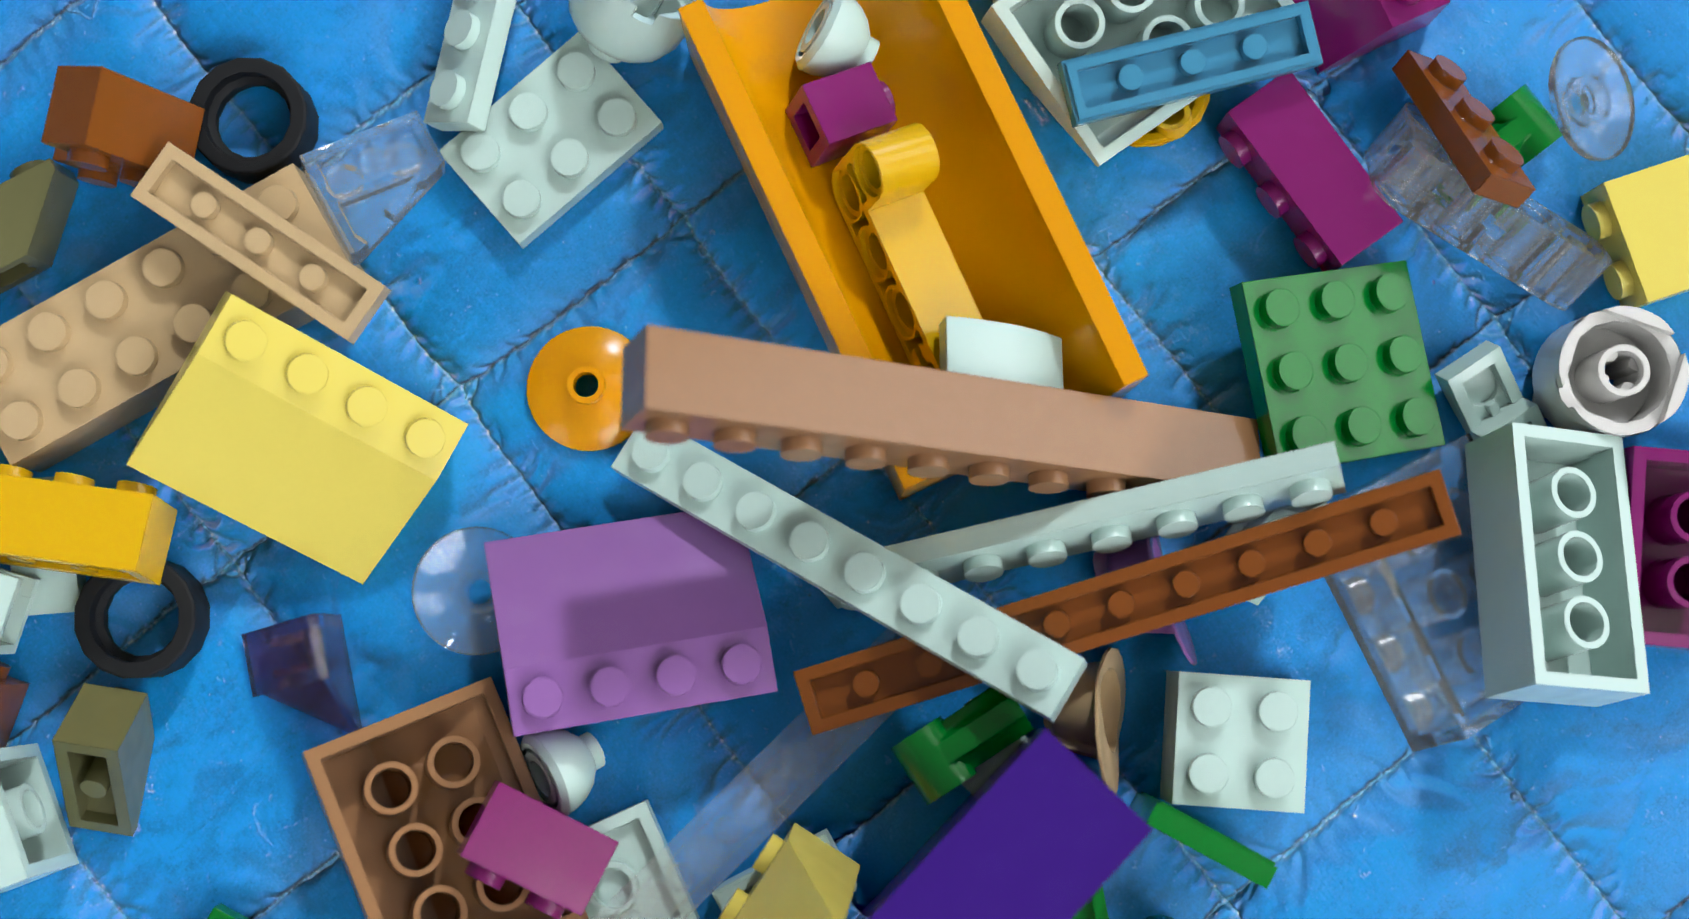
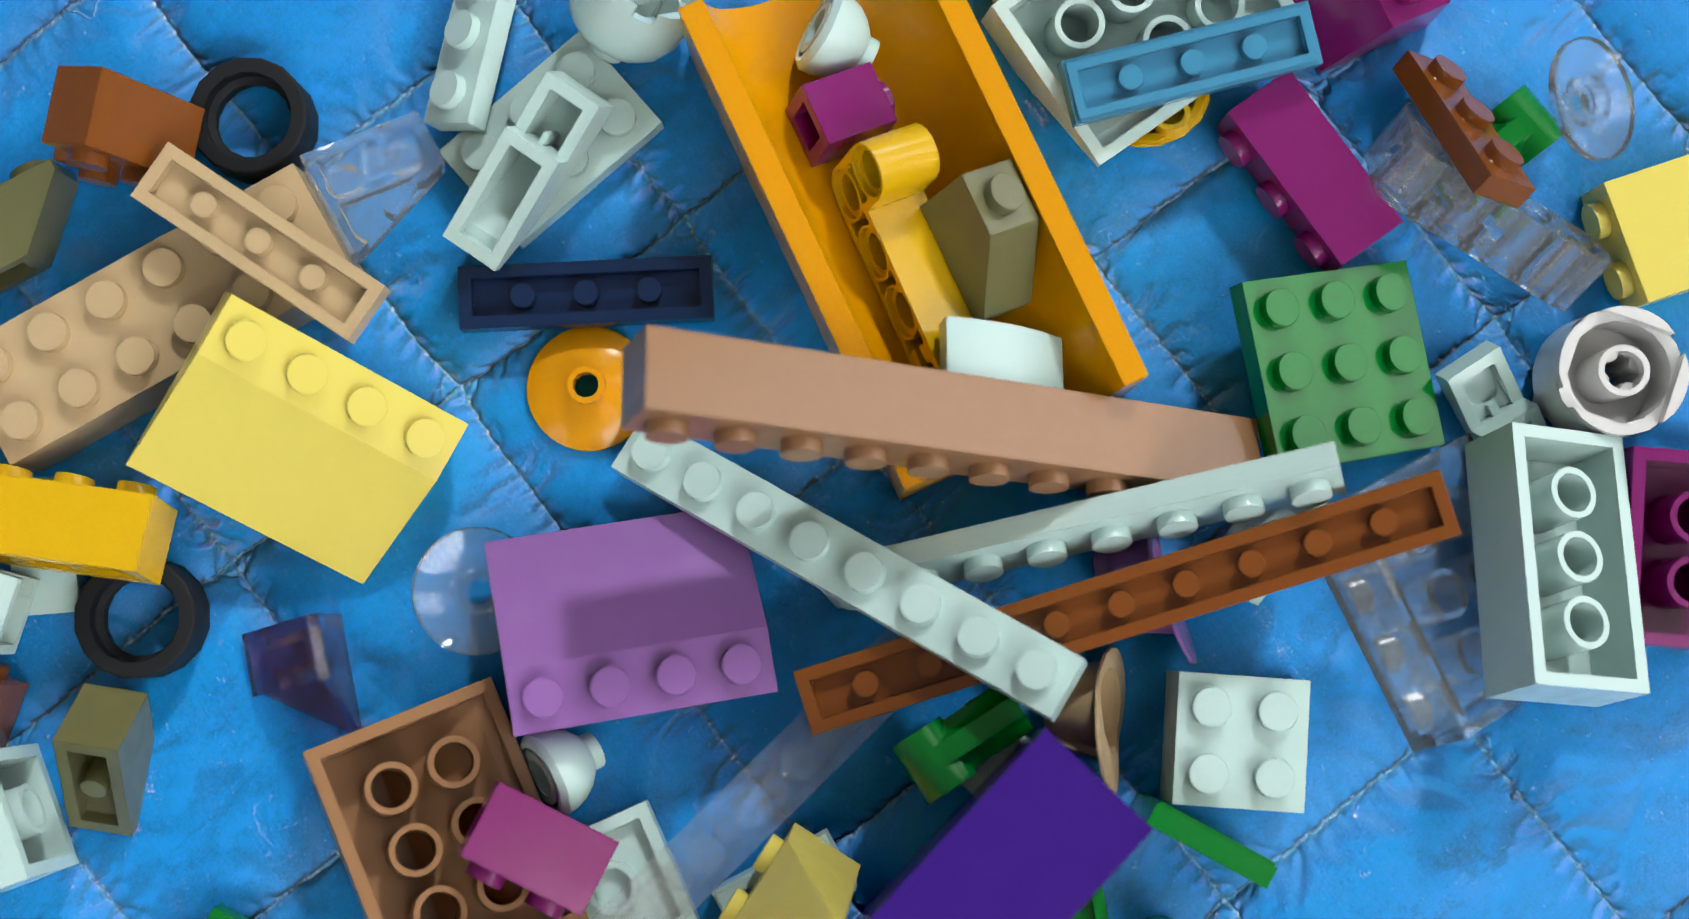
none -> light aqua slope [442,71,614,271]
none -> dark blue plate [458,255,715,333]
none -> olive slope [920,159,1039,320]

